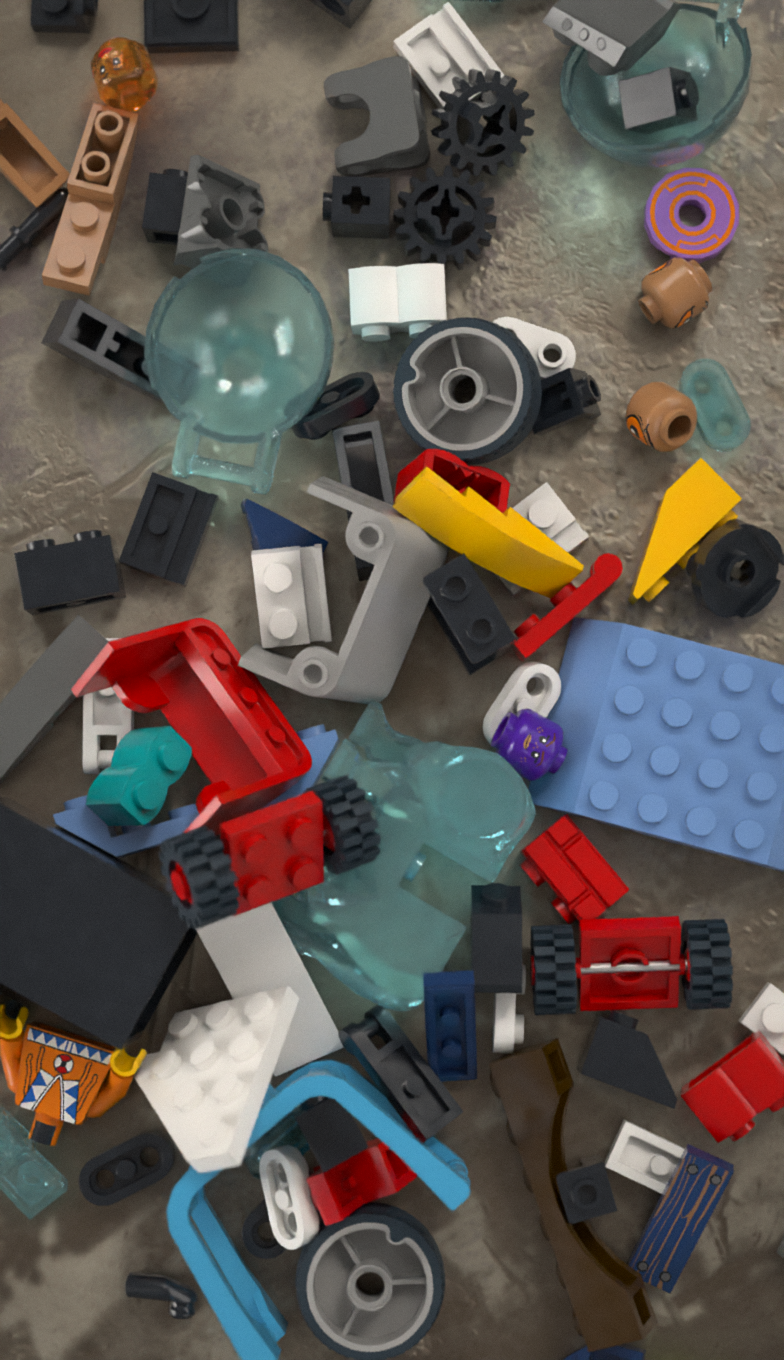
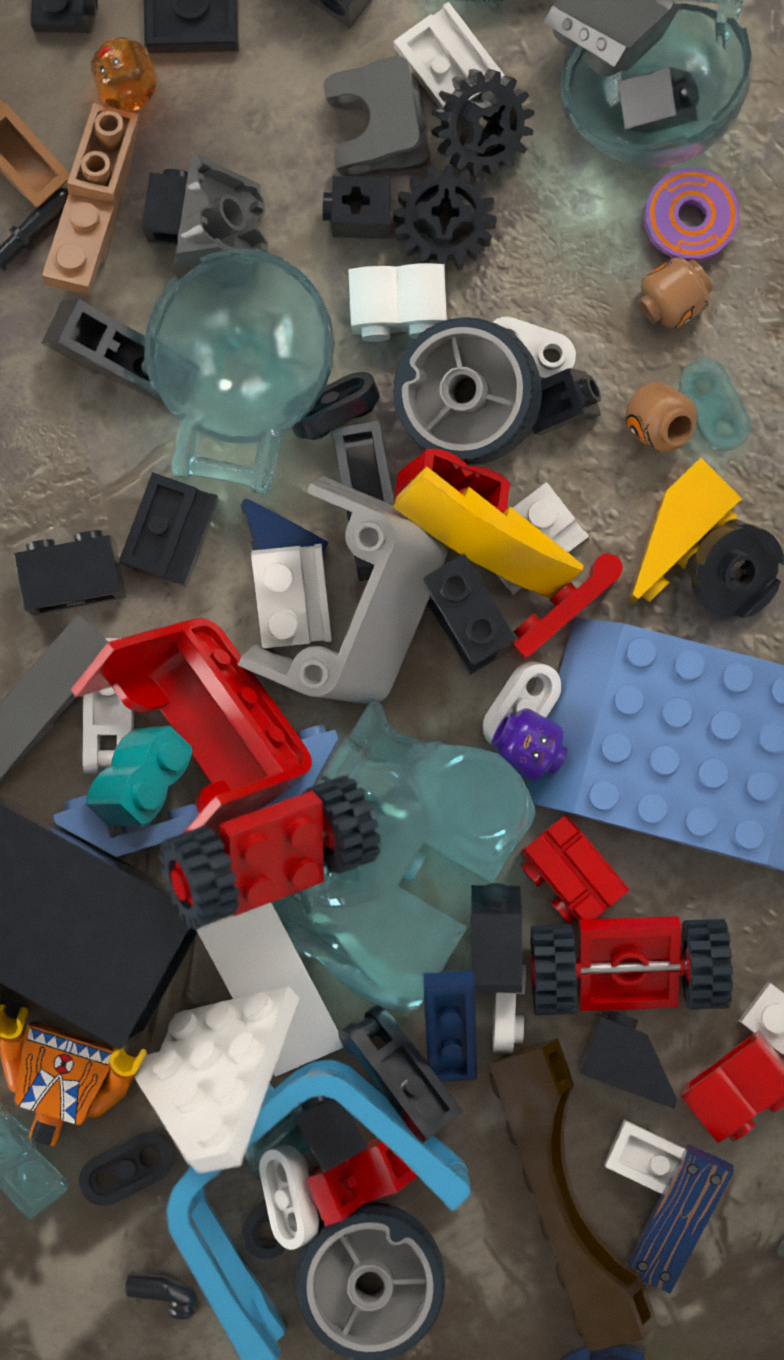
black bracket [556,1154,618,1224] -> none

